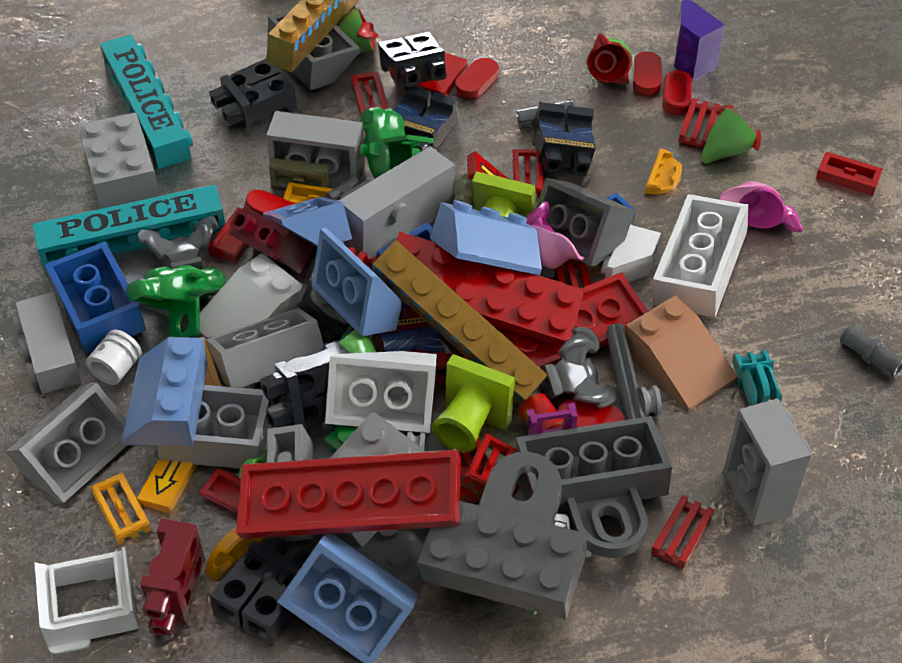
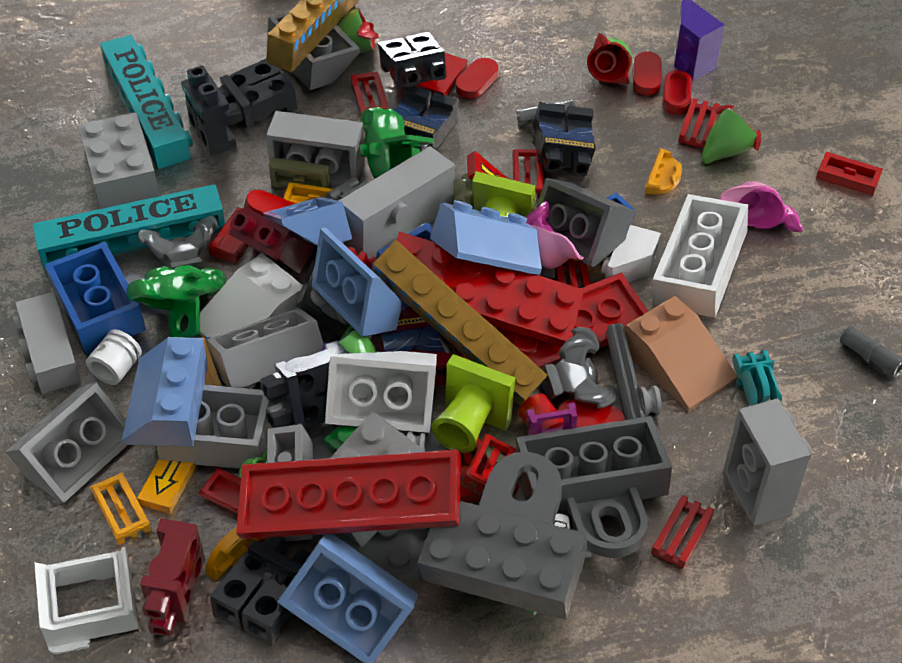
none -> black hips [181,65,237,157]

